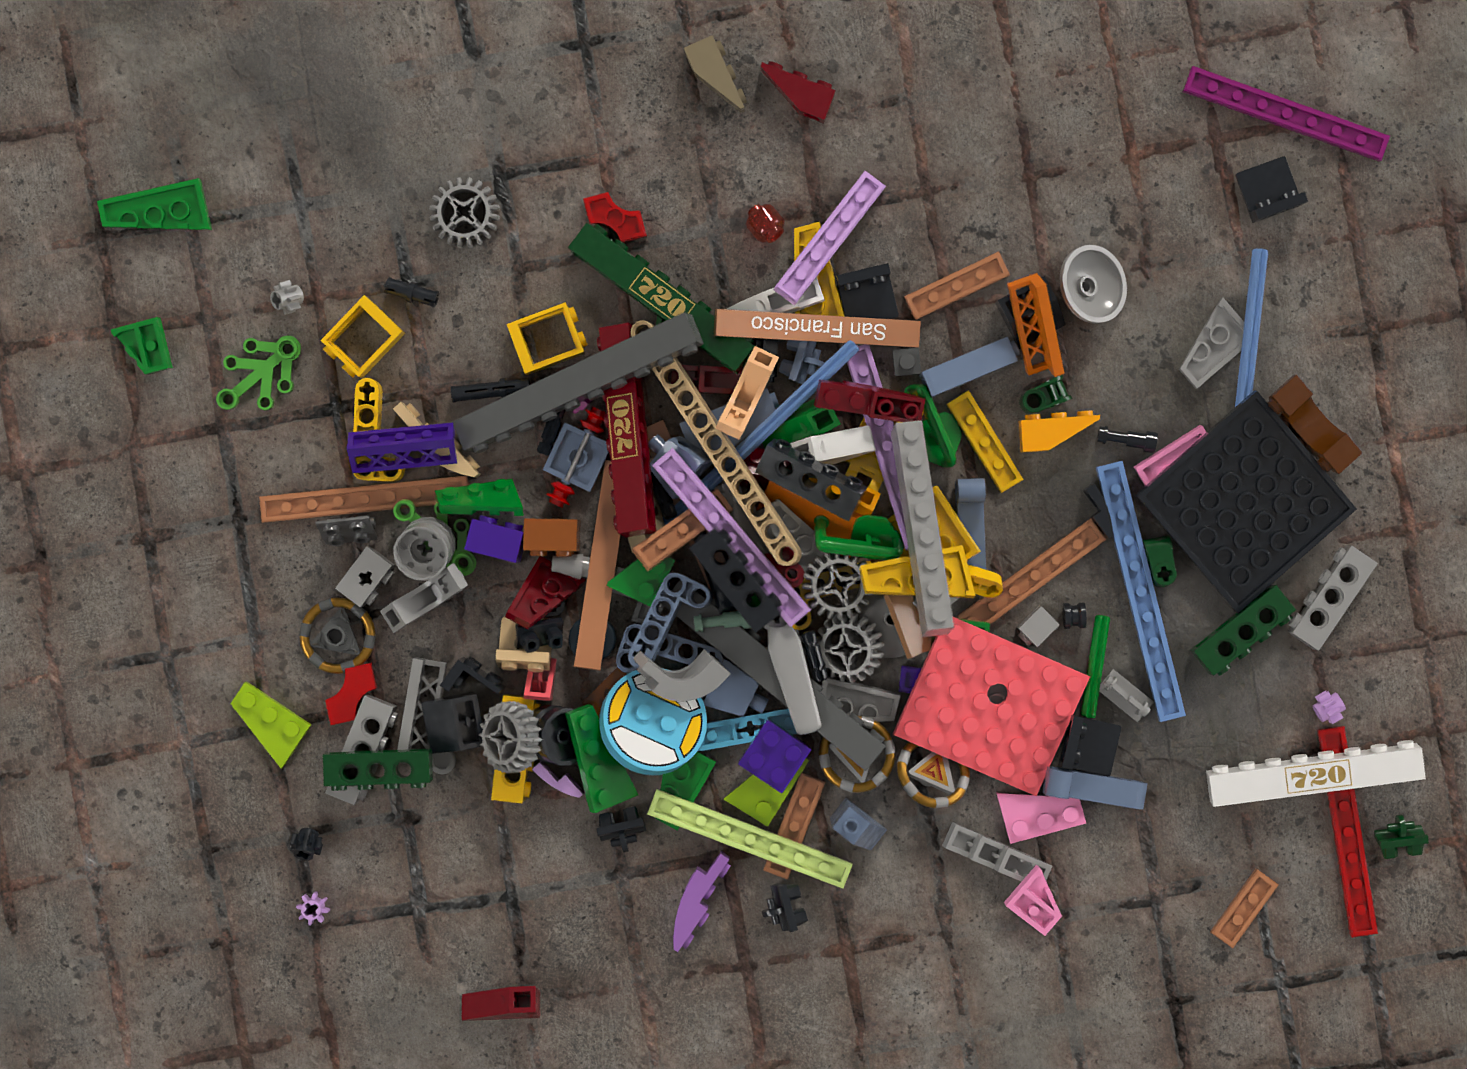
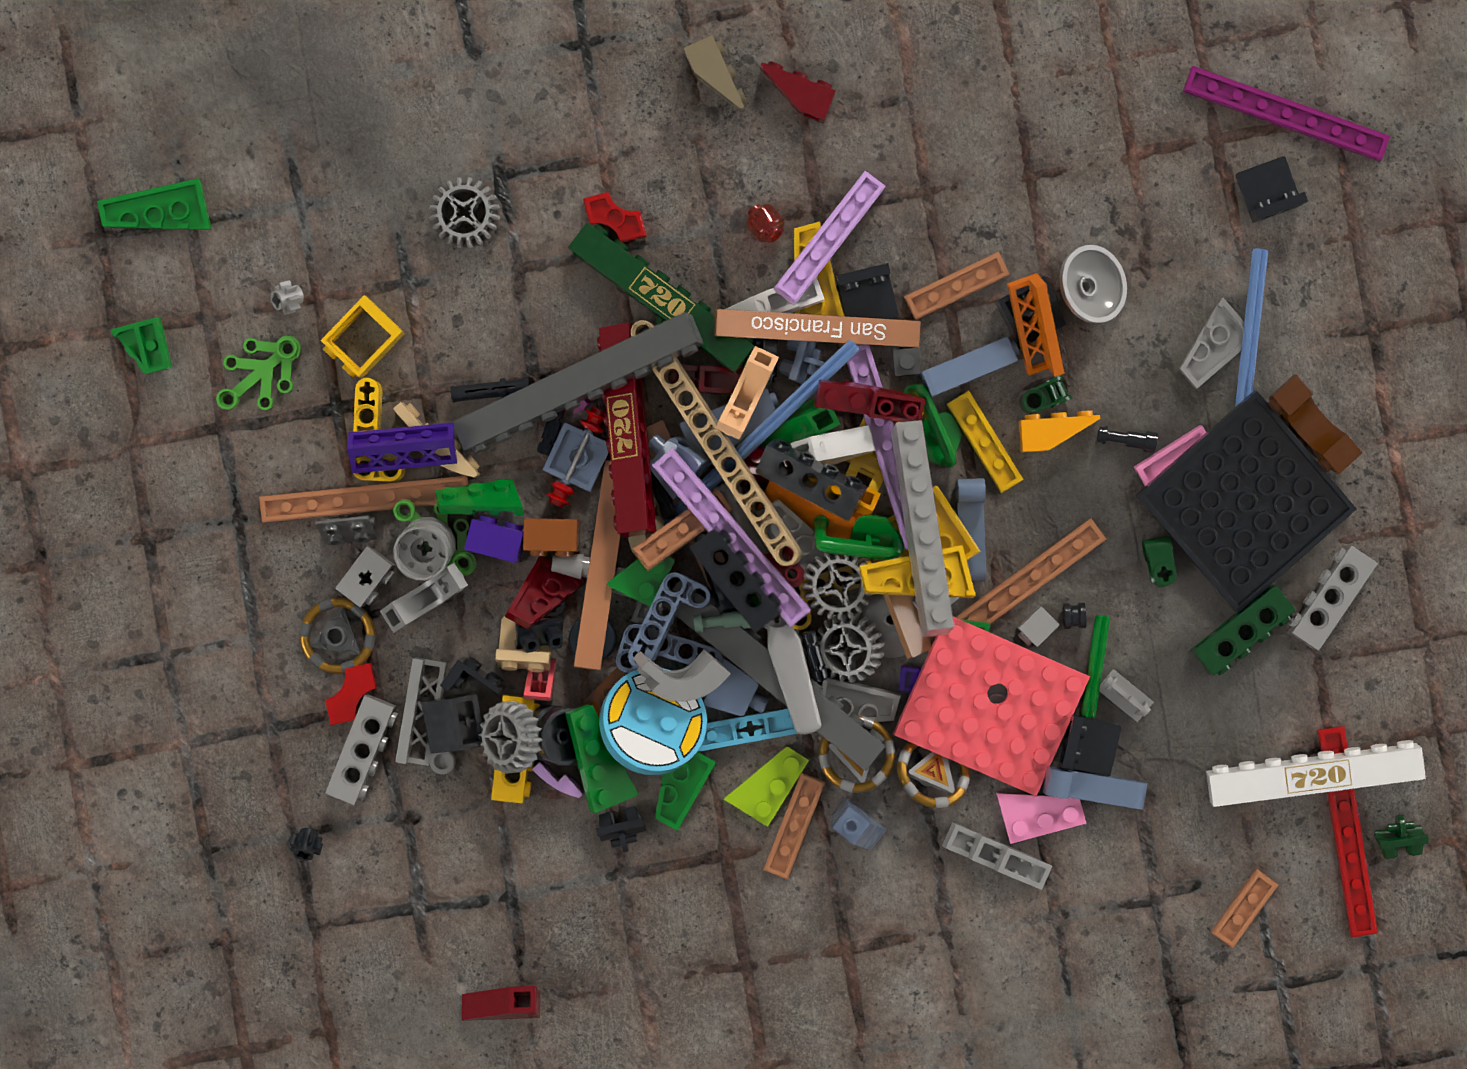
lime wing [231,682,312,769] -> none
lavender gear [296,891,330,926] -> none
dark green brick [323,749,433,791] -> none
black pin [384,277,439,308] -> none
yellow window [507,302,588,375] -> none
yellowish green tile [647,789,853,889] -> none
medium lavender slope [673,851,731,952] -> none
dark purple brick [738,718,812,793] -> none
black hips [762,883,808,932] -> none
yellow beam [968,565,1003,598] -> none
bright pink wing [1004,864,1062,936] -> none
black slope [1083,483,1113,538] -> none
medium blue plate [1096,461,1186,722] -> none
lavender gear [1312,691,1346,724] -> none

